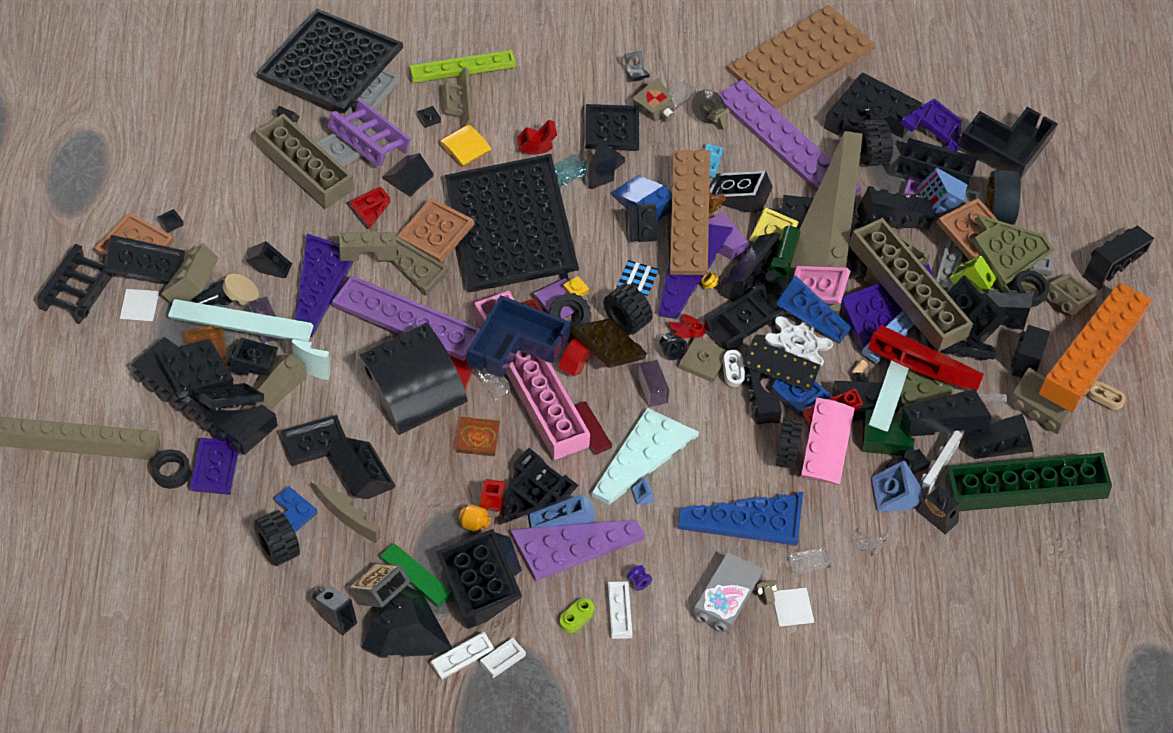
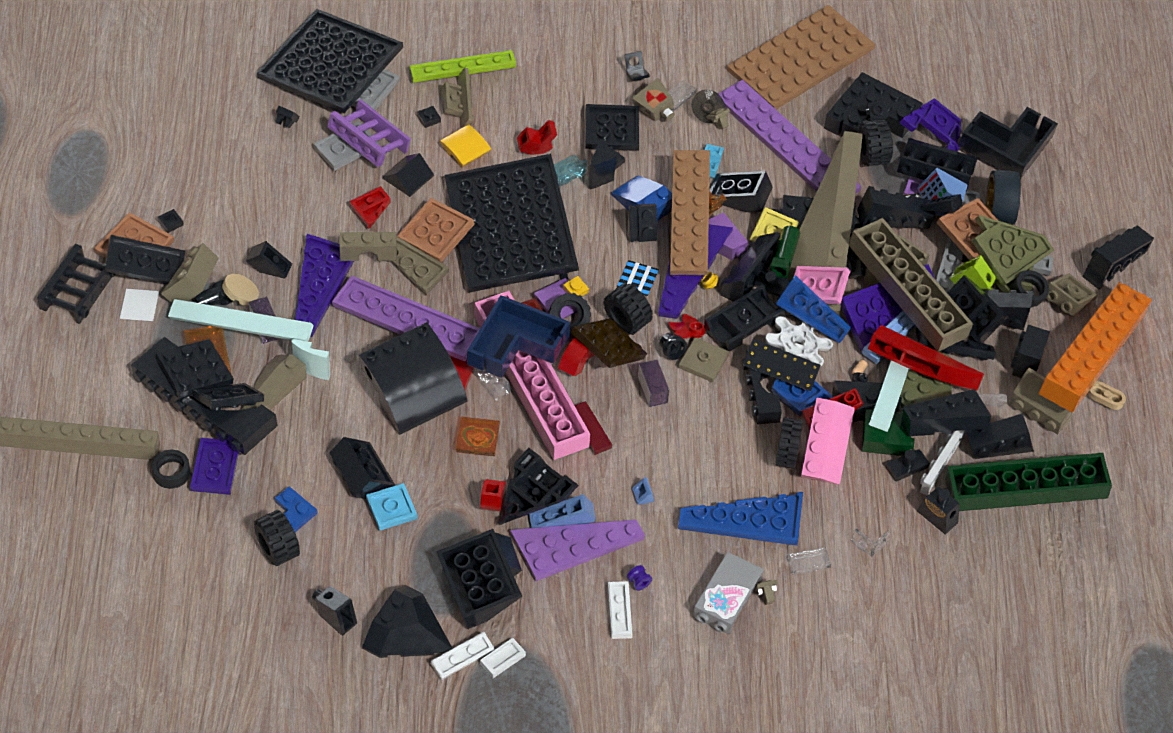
black plate [227,337,278,376] -> none
dark tan brick [255,113,354,209] -> none
black plate [281,415,346,466] -> none
dark tan slope [316,483,380,543] -> none
dark grey brick [347,563,411,608] -> none
green tile [380,543,452,608] -> none
light orange head [459,504,490,533] -> none
lime plate [560,598,595,633] -> none
light aqua wing [592,408,699,505] -> none
white plate [722,350,745,387] -> none
white sticker [773,588,815,627] -> none
medium blue slope [872,461,923,512] -> none
none -> medium azure plate [366,483,418,531]
none -> black slope [921,194,963,214]

